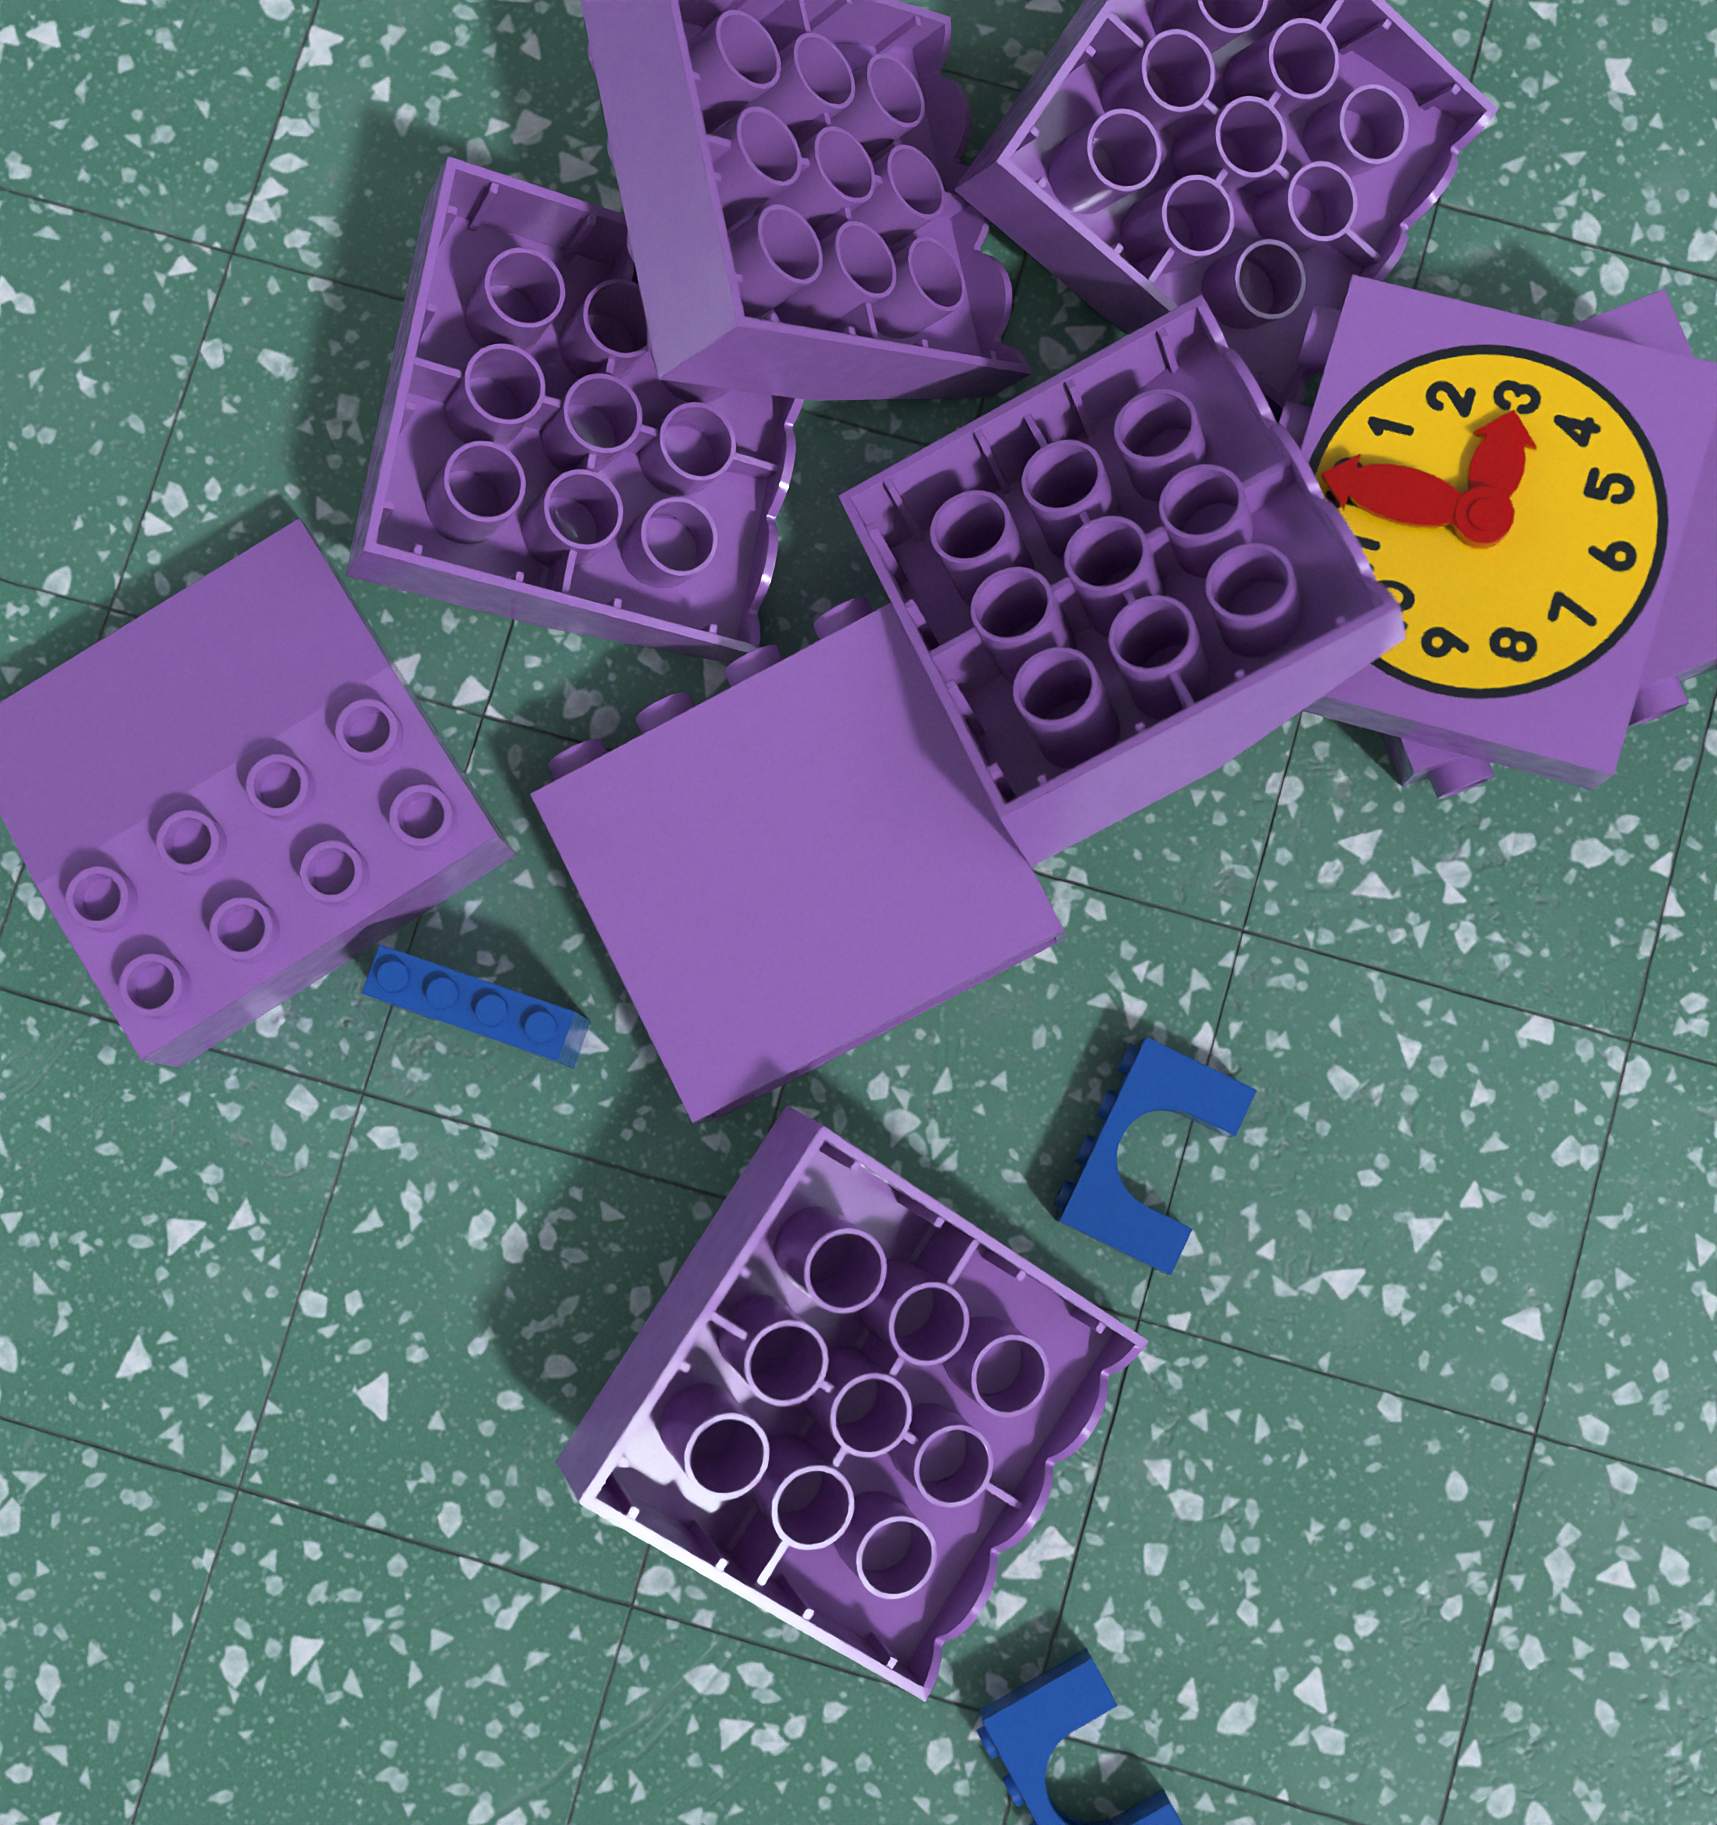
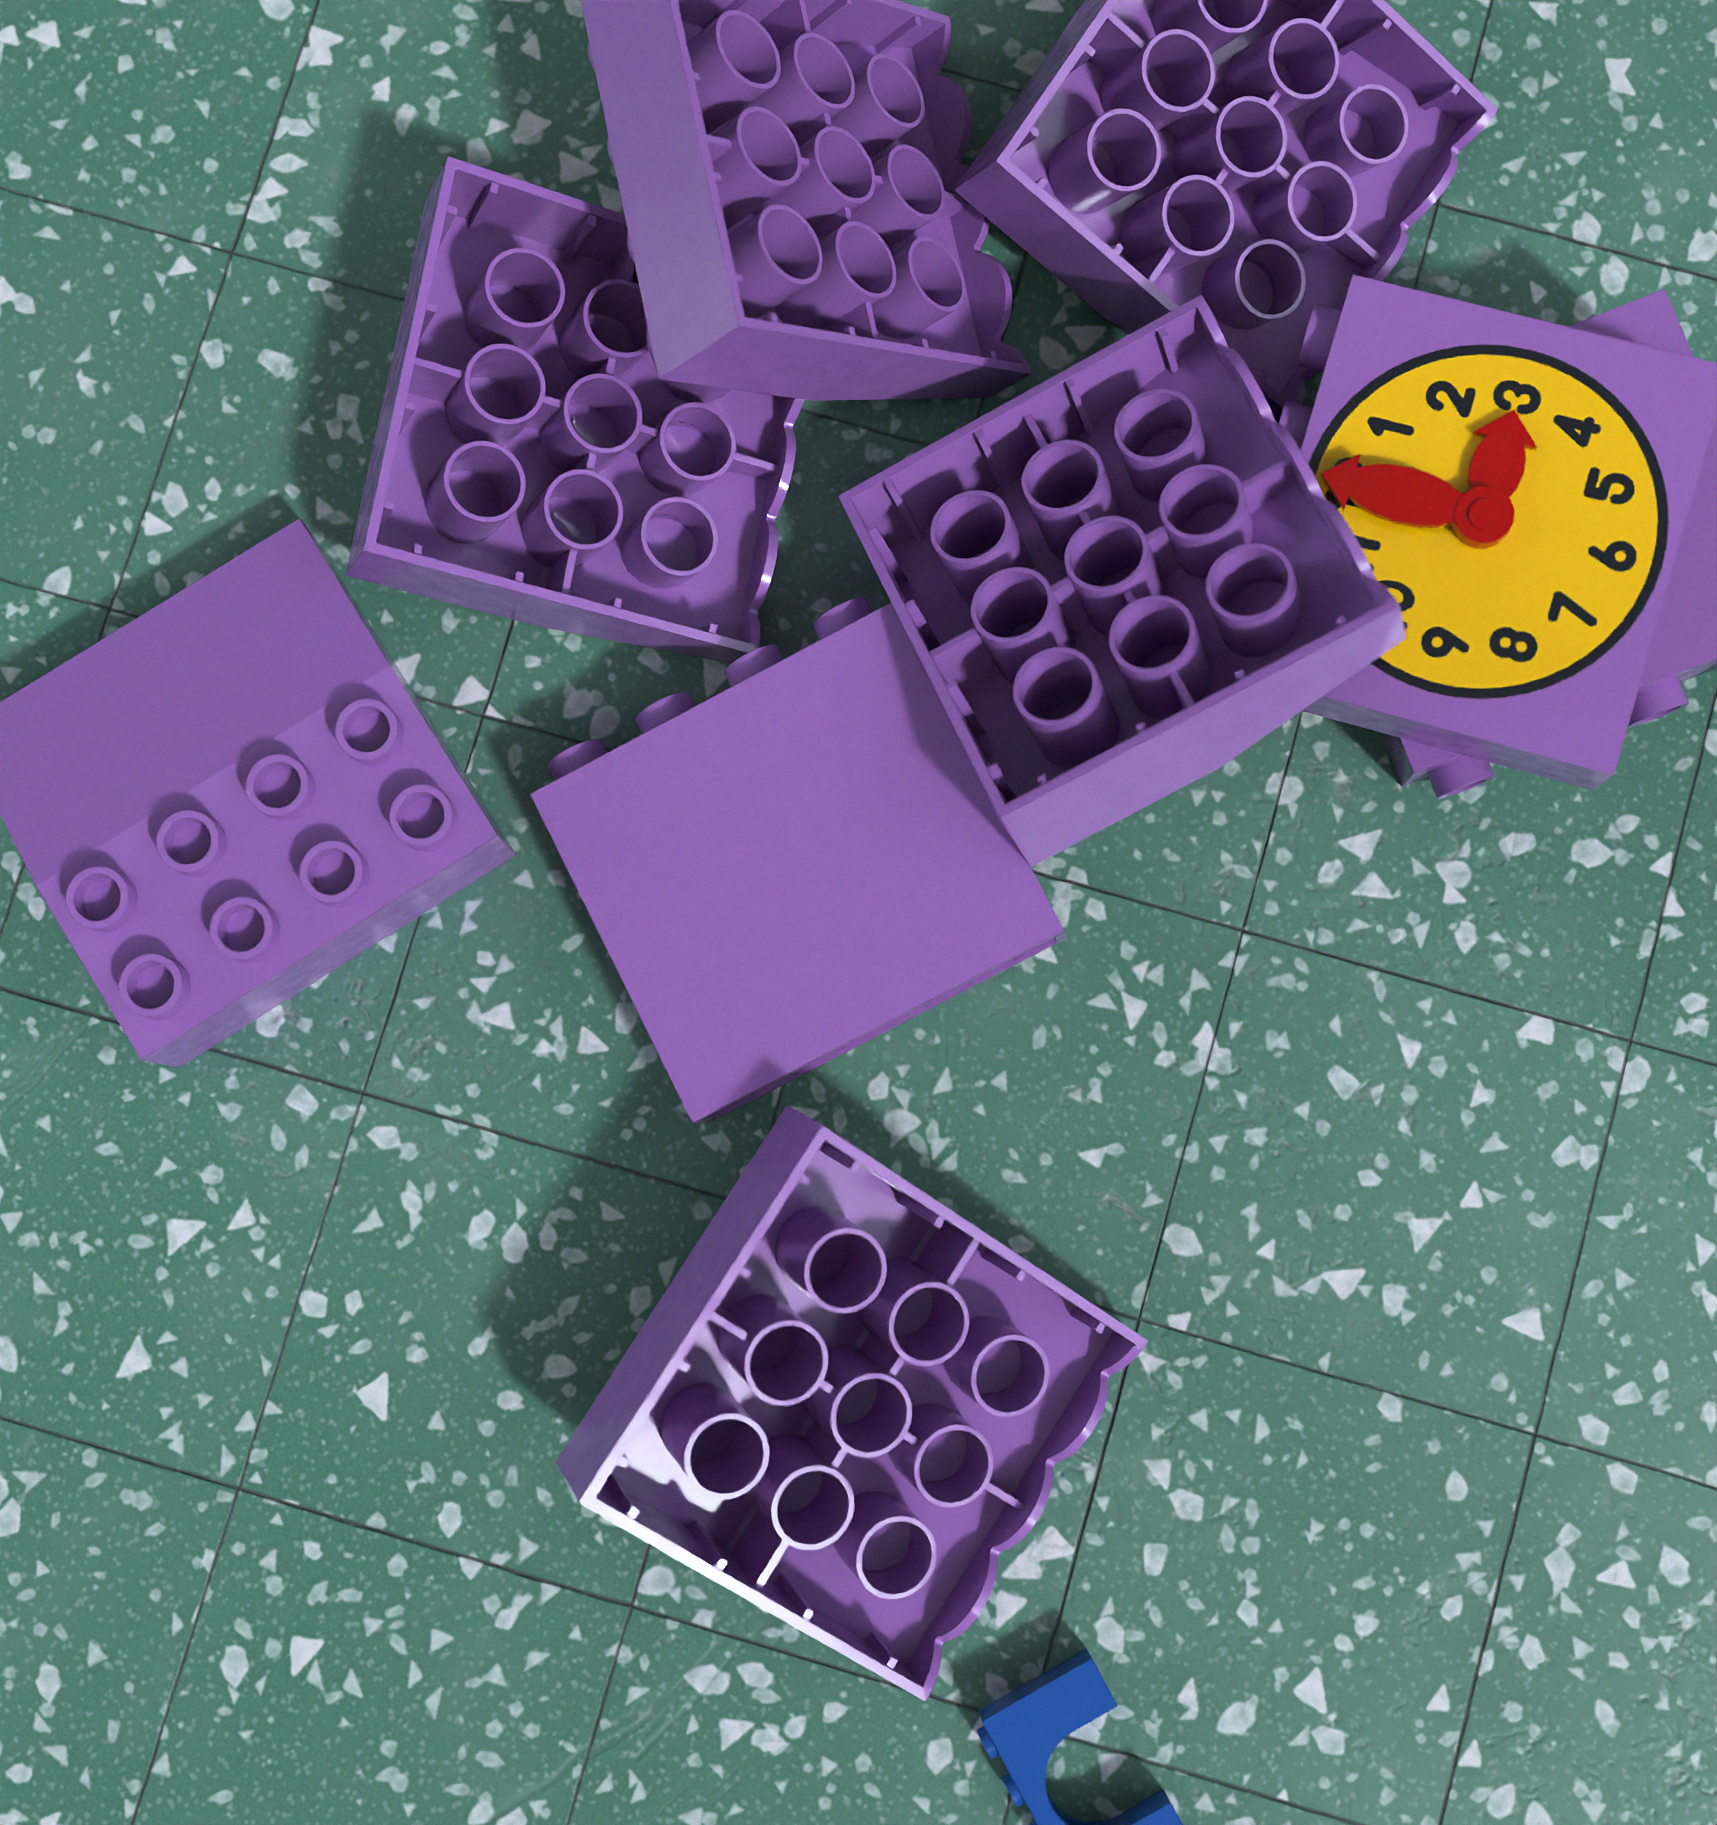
blue arch [361,945,591,1069] -> none
blue arch [1052,1037,1257,1275] -> none

